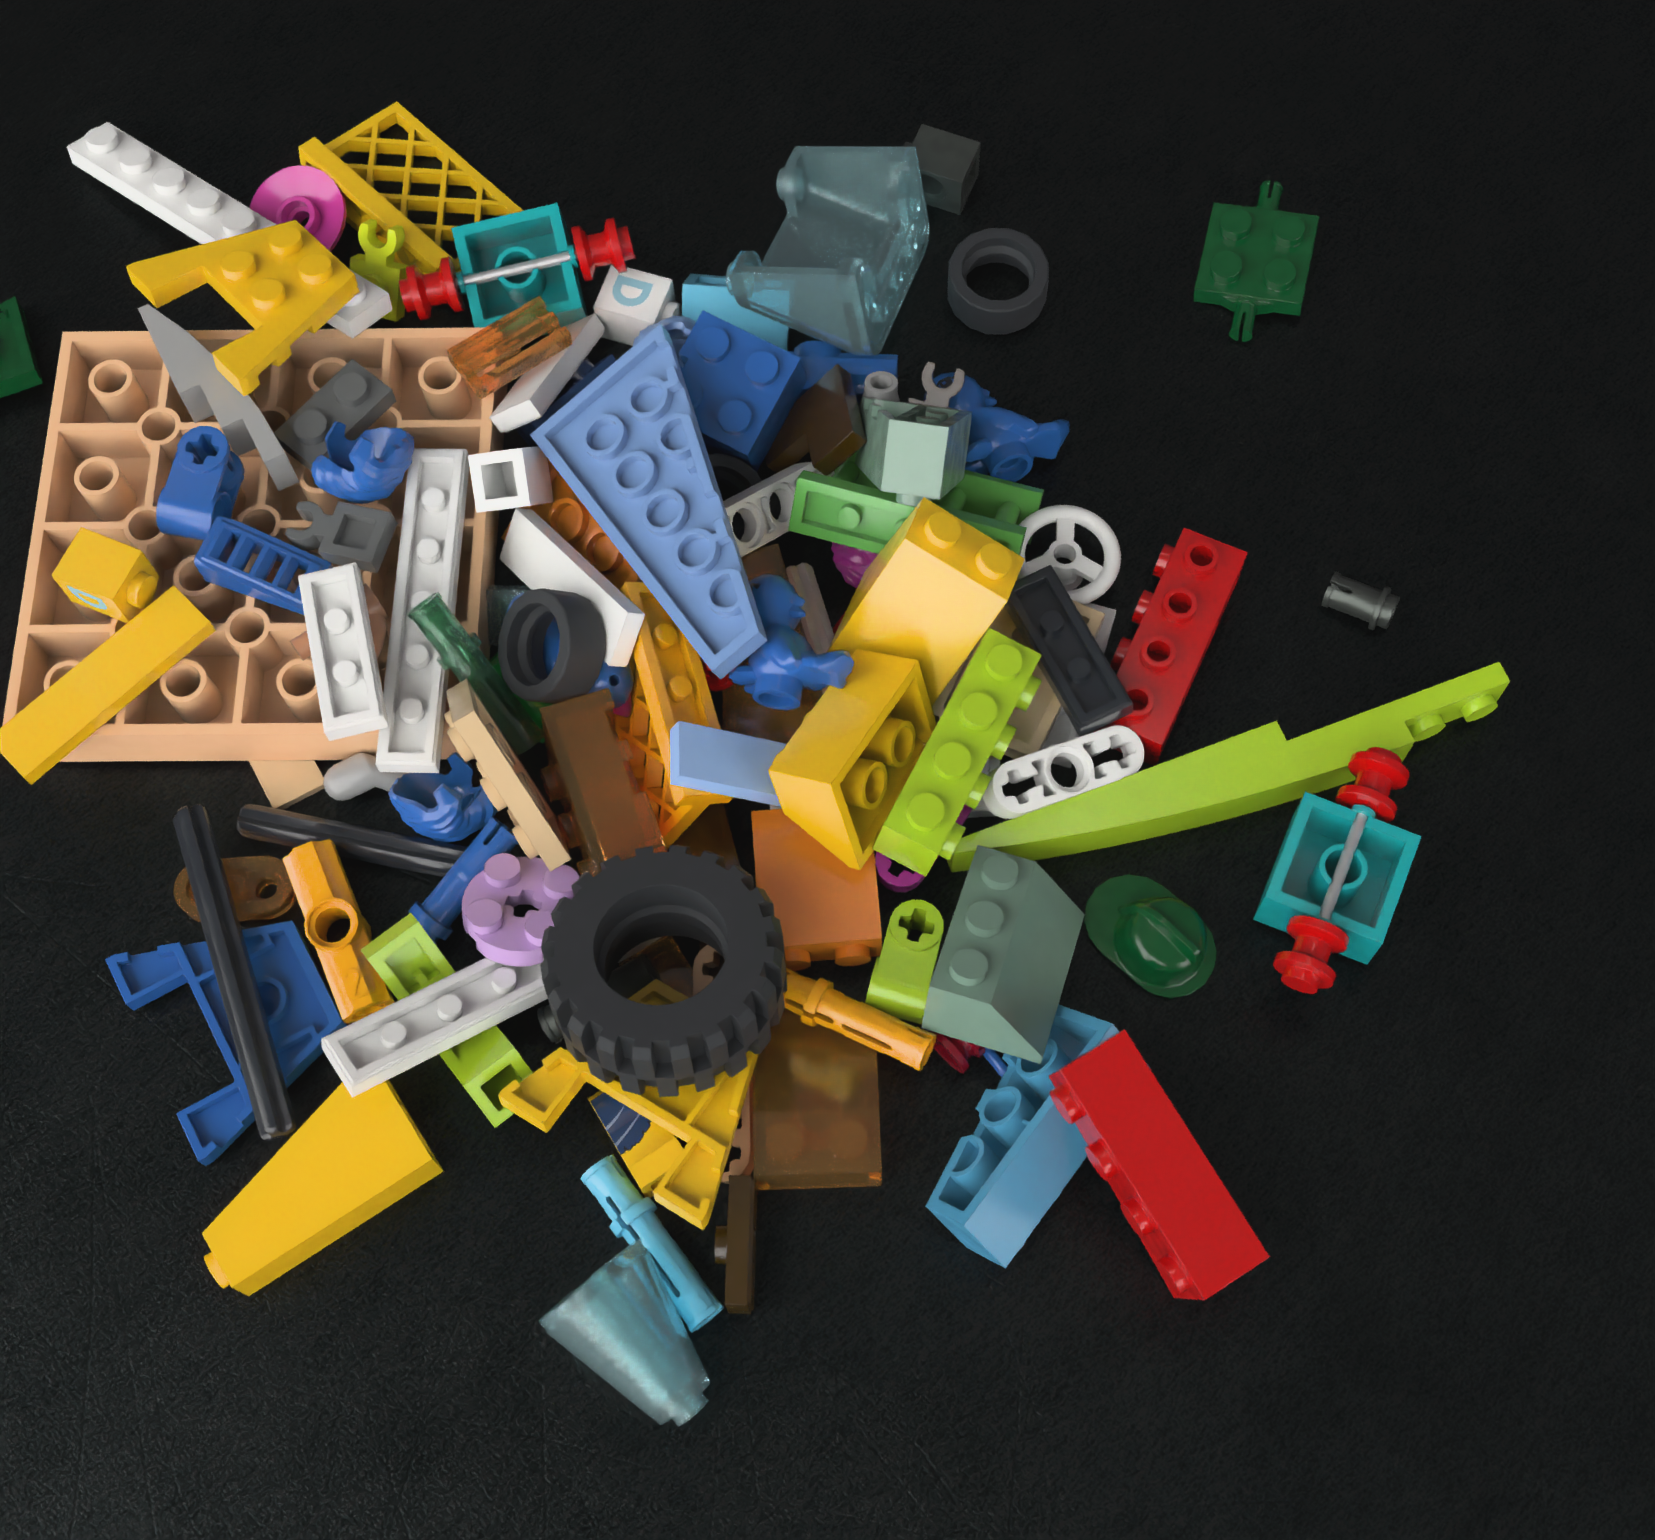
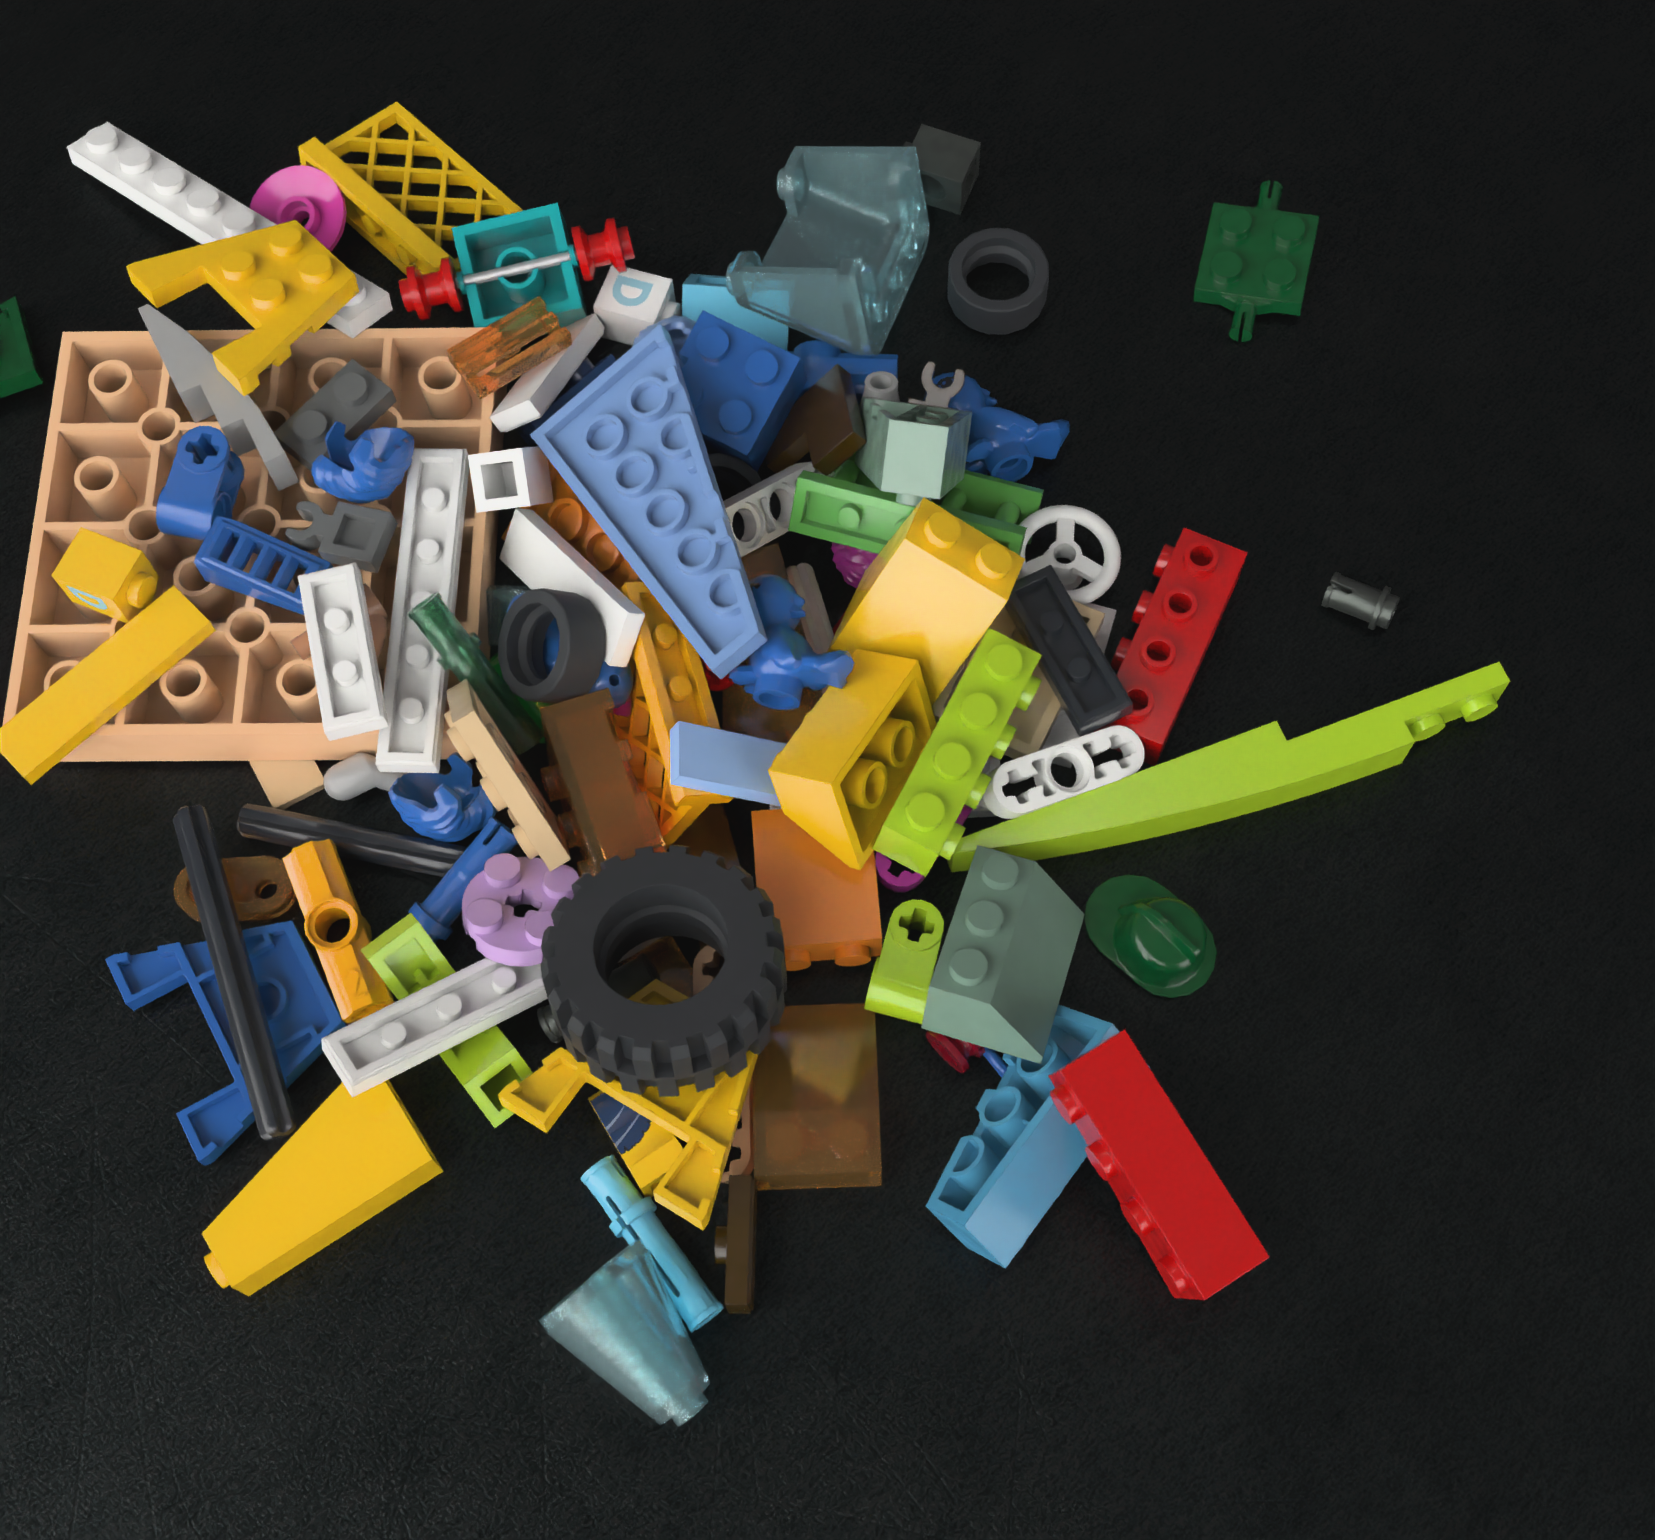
neon yellow plate [349,219,408,321] -> none
light orange pin [783,968,937,1071] -> none
teal brick [1253,747,1421,994] -> none

